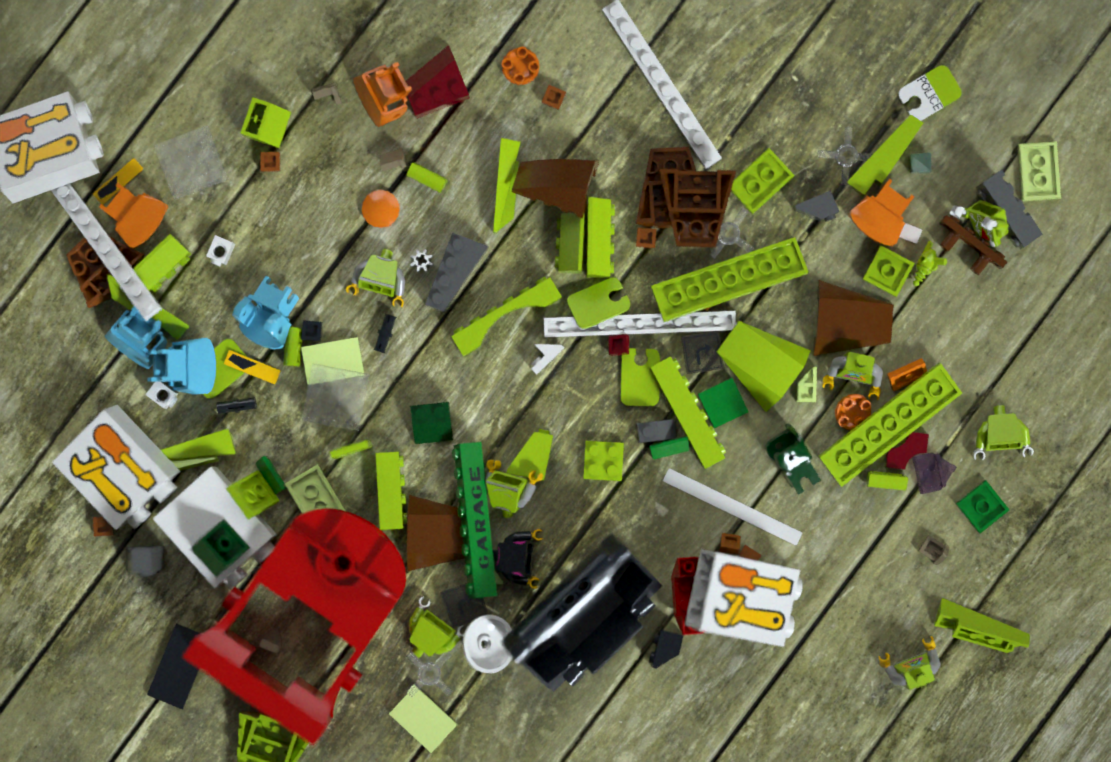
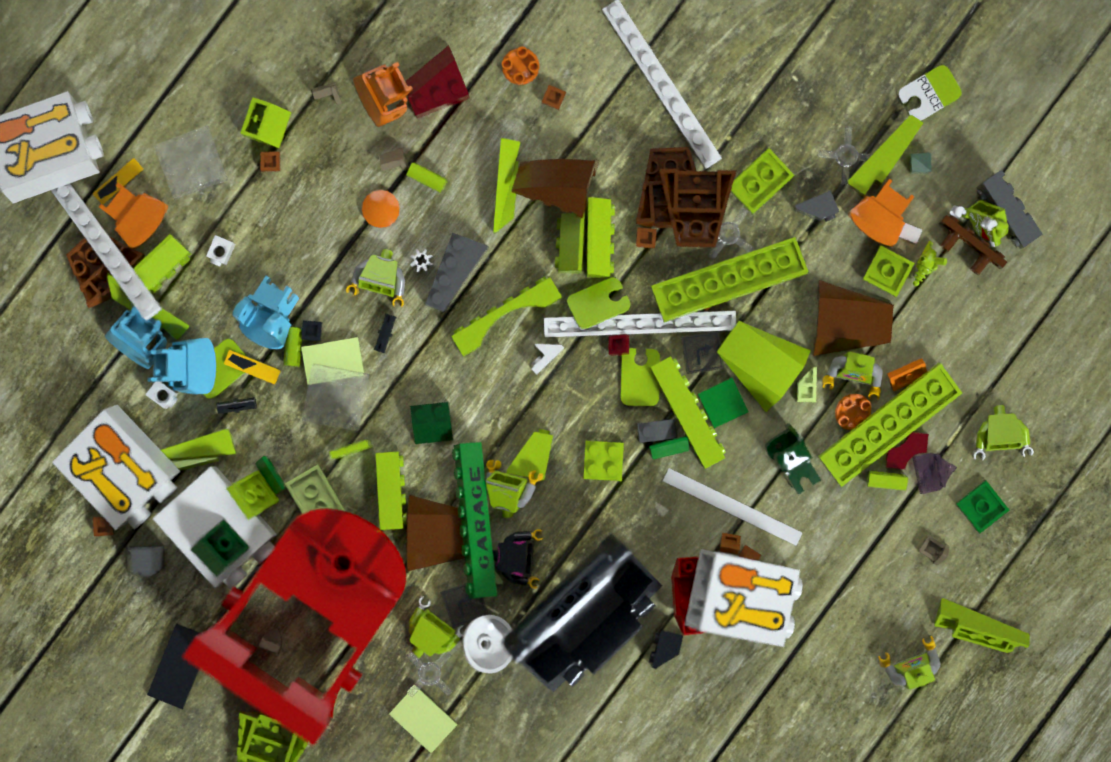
yellowish green tile [1018,141,1061,202] -> none

